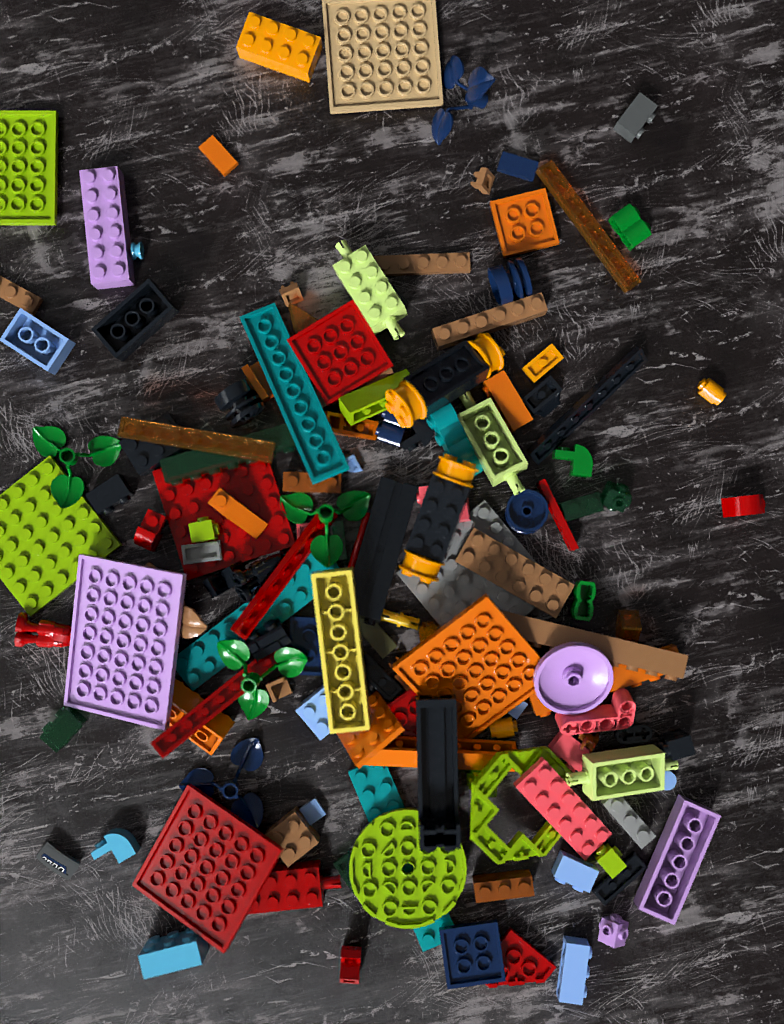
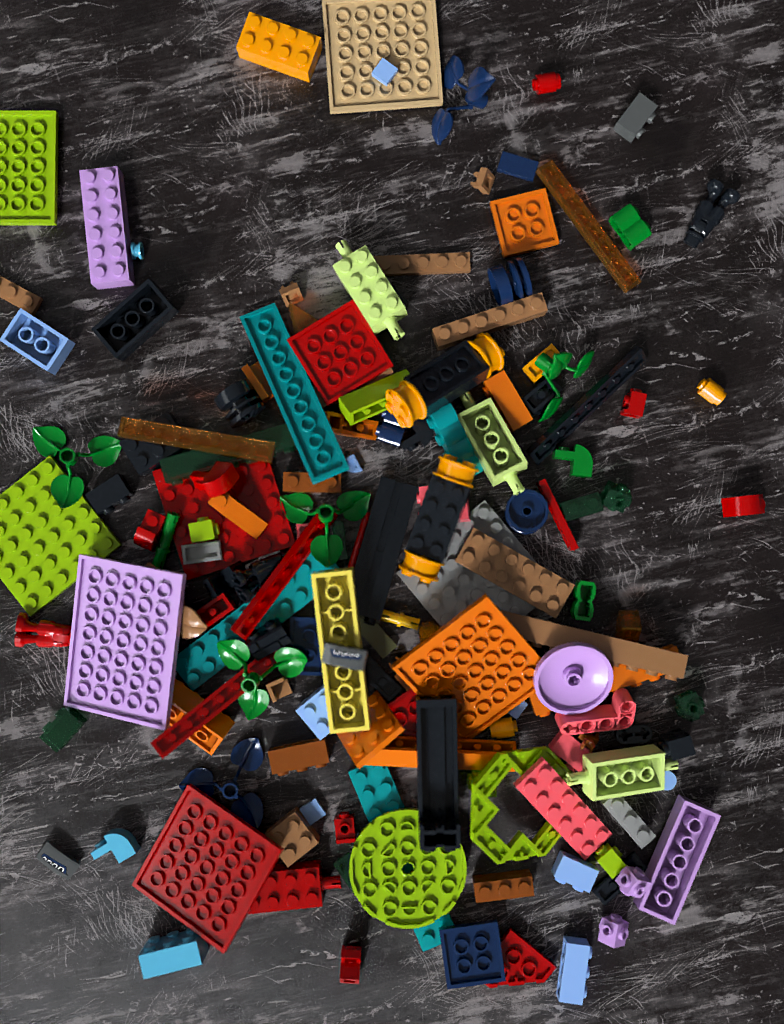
orange tile [199,135,238,177] -> none
none -> green pin [152,511,180,569]
none -> red brick [190,461,240,497]
none -> red brick [196,592,237,628]
none -> dark orange brick [268,736,331,776]
none -> dark grey slope [322,642,368,671]
none -> red brick [334,812,356,844]
none -> light blue tile [371,58,398,87]
none -> red brick [532,72,561,95]
none -> green plant [535,350,595,422]
none -> lavender brick [615,866,652,898]
none -> red brick [619,388,647,419]
none -> clear green brick [673,689,705,722]
none -> black piece [683,179,741,249]

